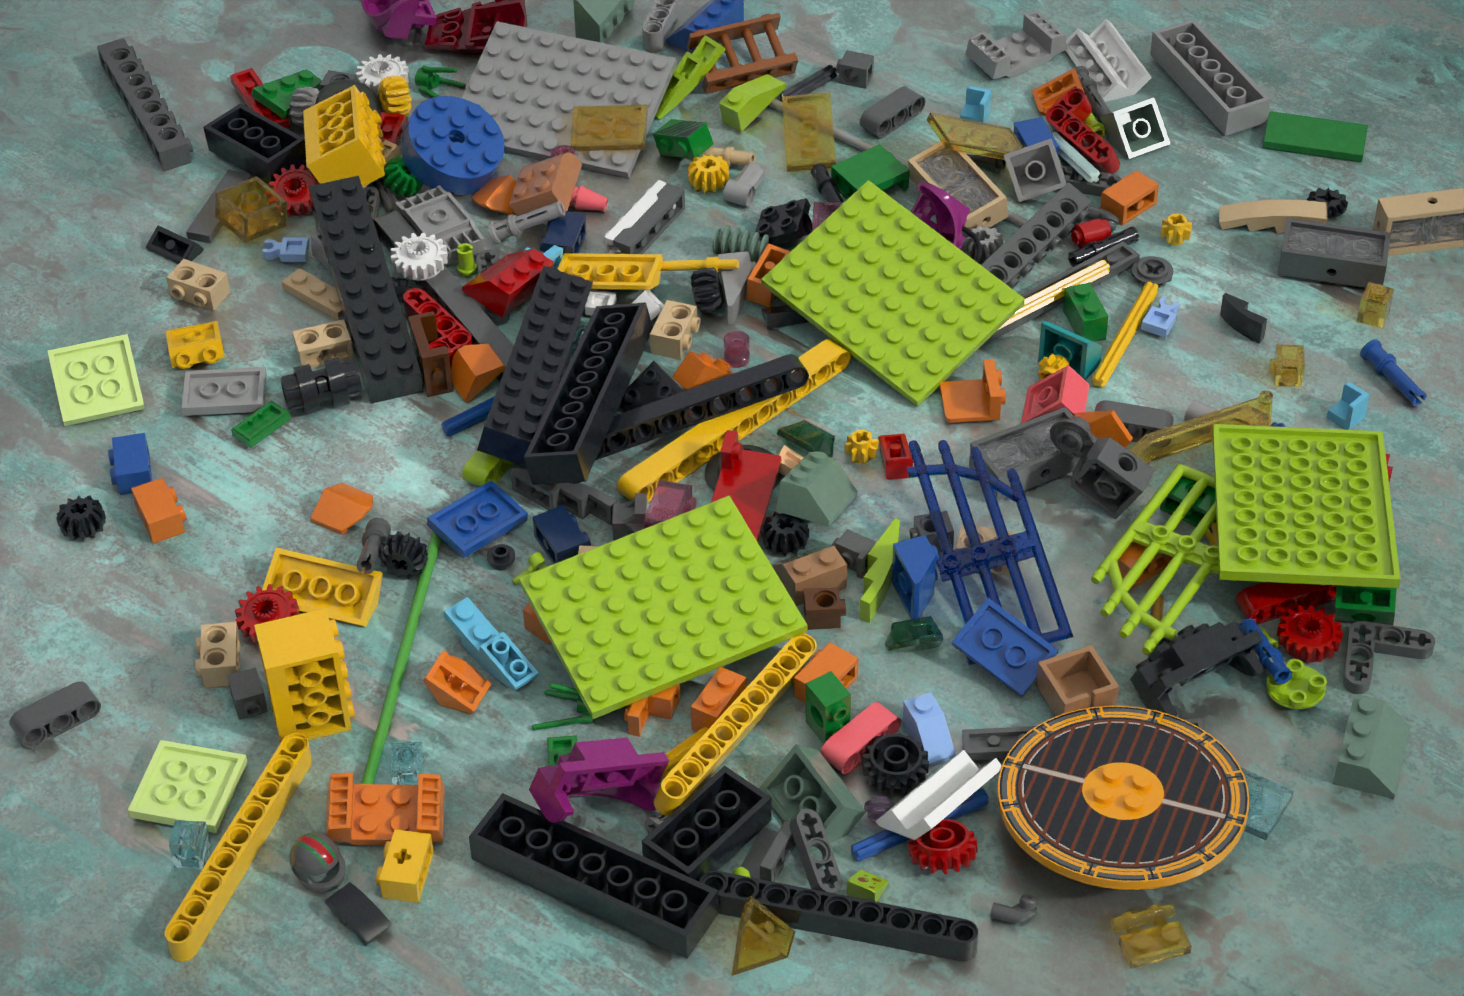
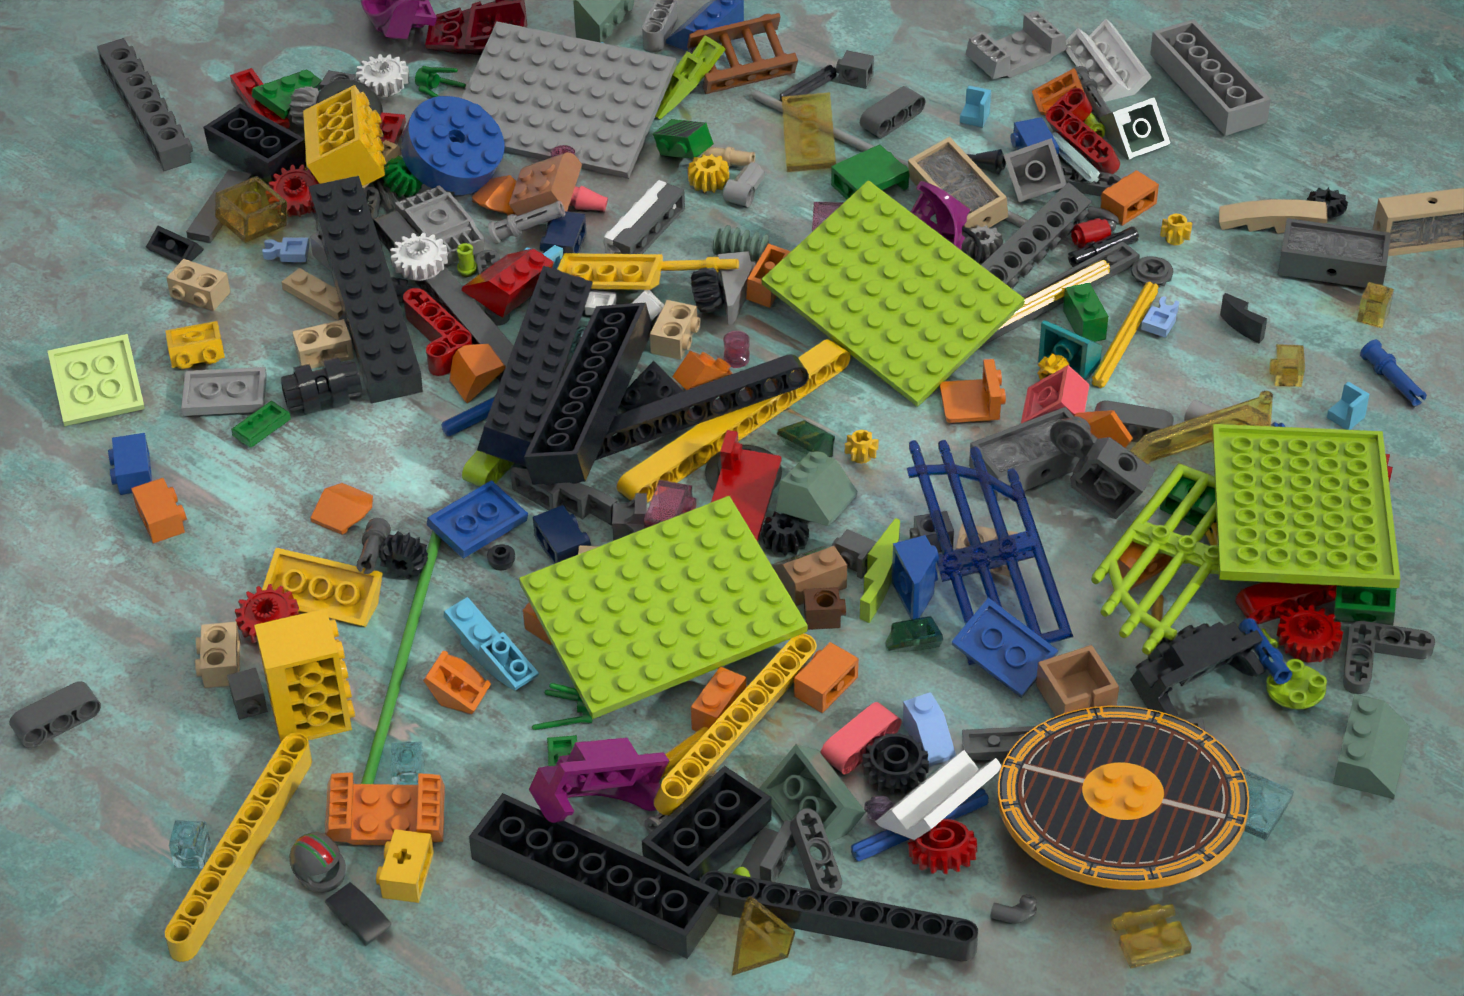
black gear [56,495,106,542] -> none
yellowish green plate [128,740,248,833] -> none
yellow gear [378,76,412,114] -> none
reddish brown panel [408,312,453,397] -> none
lime hand [511,552,547,586] -> none
clear yellow tile [570,104,648,151] -> none
orange brick [624,684,681,737] -> none
lime slope [719,74,787,132] -> none
black plate [755,198,813,245] -> none
black slope [762,305,809,329] -> none
light nougat plate [778,445,804,476] -> none
green brick [806,671,851,744] -> none
black pin [811,163,844,213] -> none
lime slope [847,869,889,902] -> none
red slope [878,434,913,480] -> none
clear yellow tile [926,112,1024,160] -> none
green tile [1263,111,1368,162] -> none

